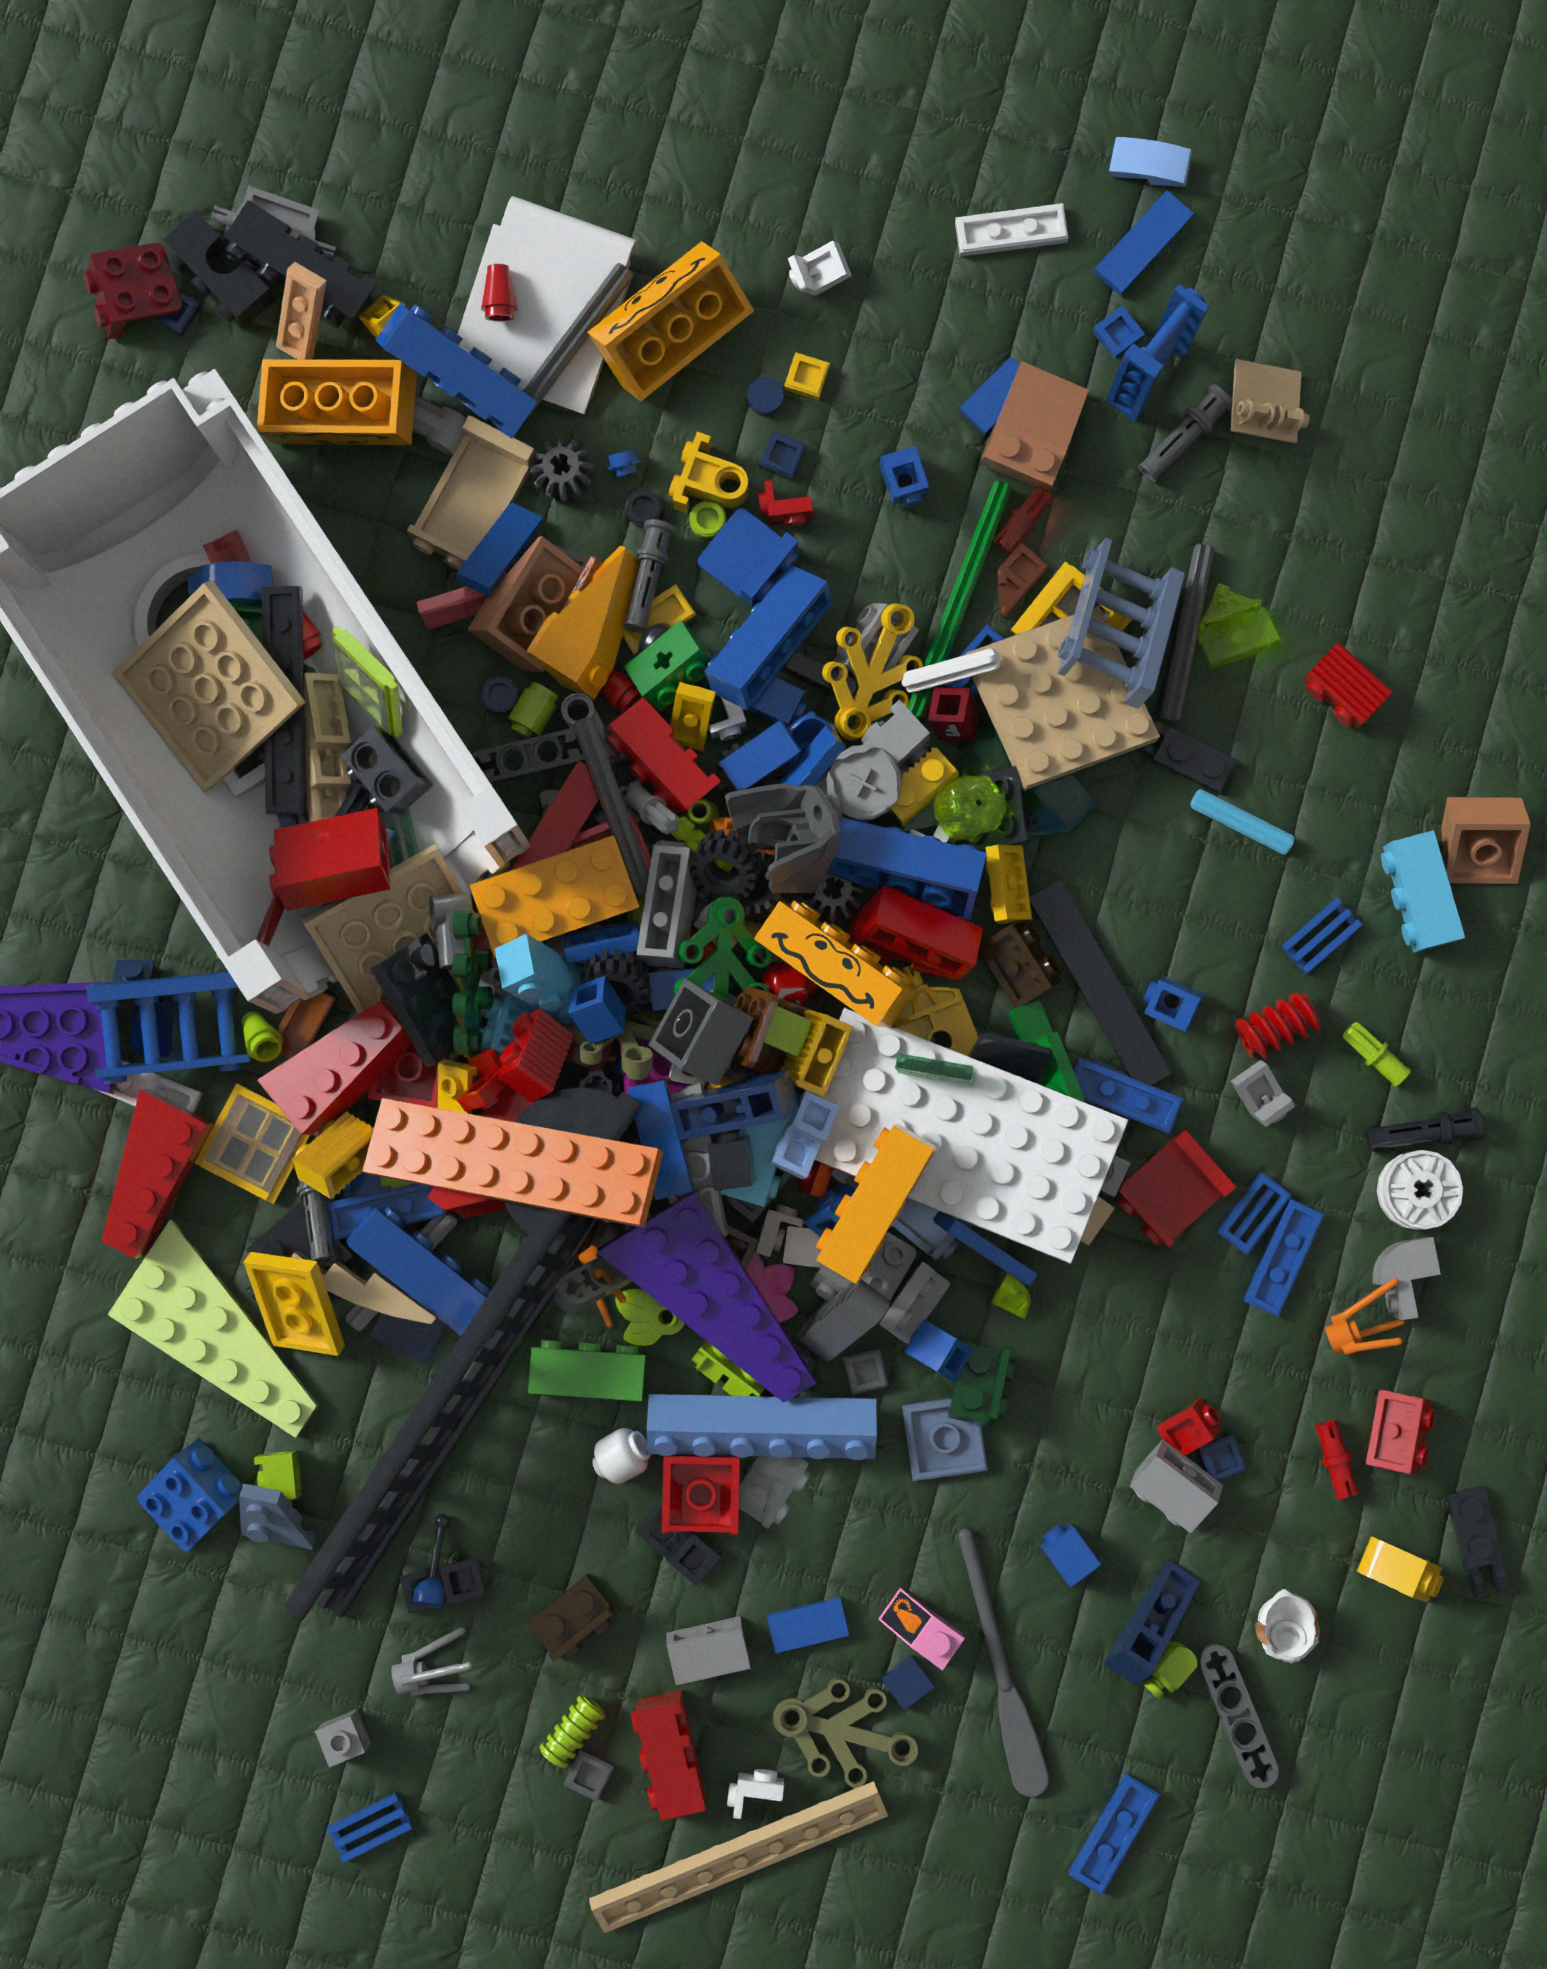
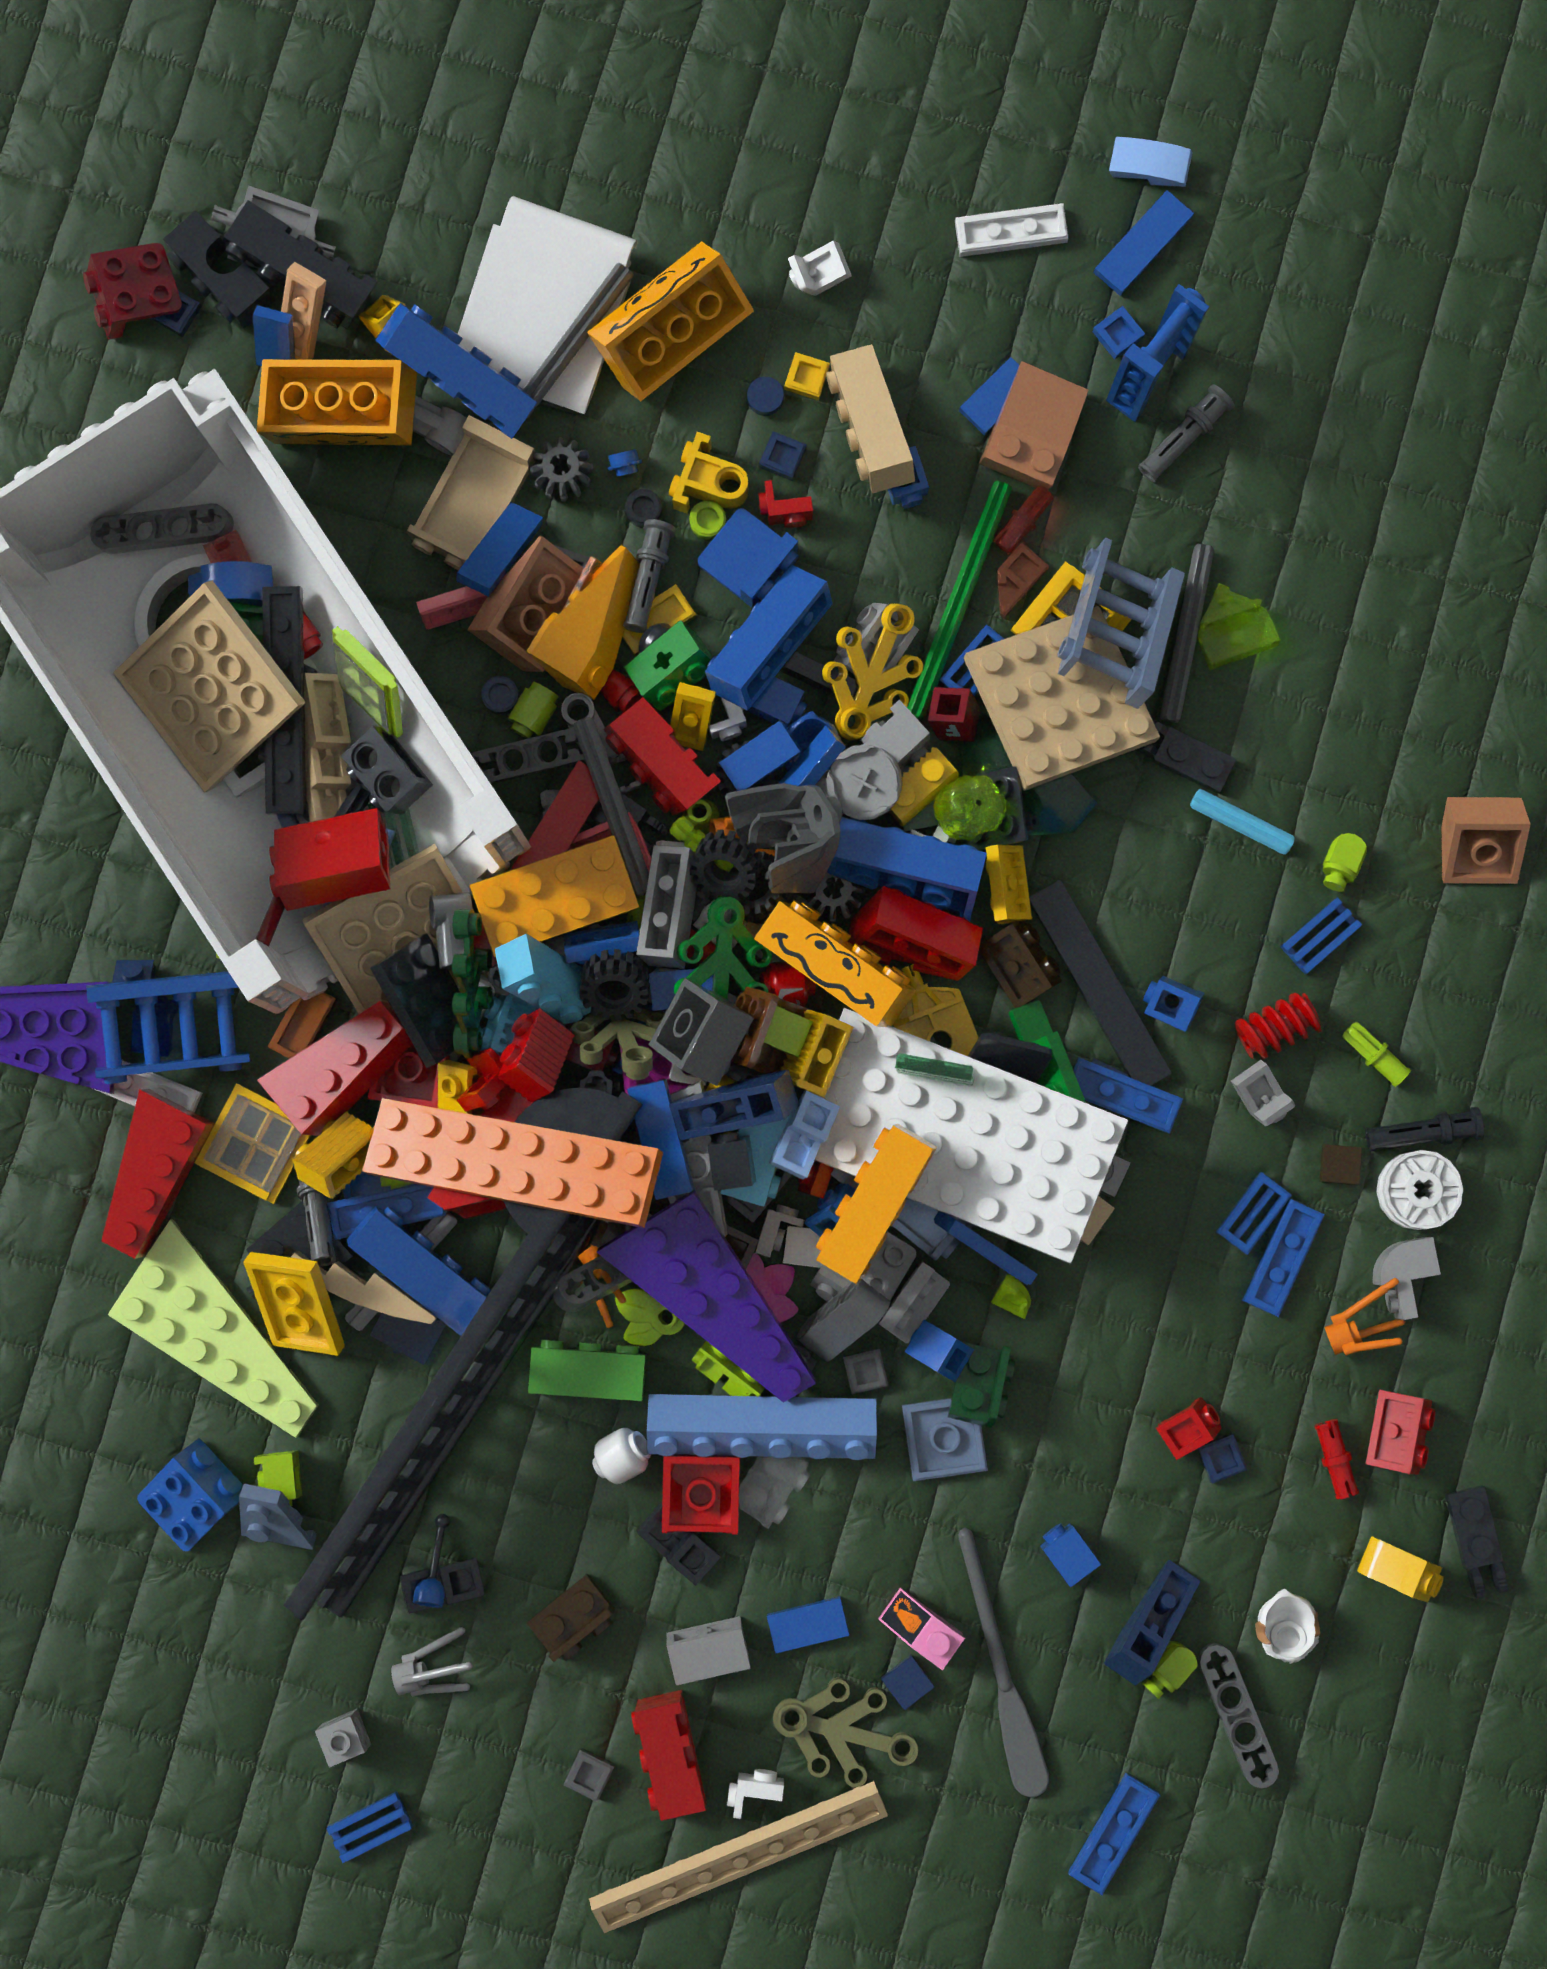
lime cone [241,1011,283,1062] -> none
red cone [481,264,518,322] -> none
lime piece [539,1695,606,1768] -> none
blue brick [569,976,626,1044] -> none
light grey axle [625,785,679,835] -> none
white axle [902,648,1002,693] -> none
red panel [1116,1130,1236,1247] -> none
light grey brick [1130,1439,1224,1533] -> none
tan hinge [1230,359,1309,443] -> none
red brick [1303,642,1393,729] -> none
medium azure brick [1381,830,1465,953] -> none
none -> dark grey beam [90,503,234,554]
none -> blue tile [253,305,295,366]
none -> tan brick [826,344,915,494]
none -> dark brown tile [1319,1144,1362,1185]
none -> lime arm [1322,833,1367,892]

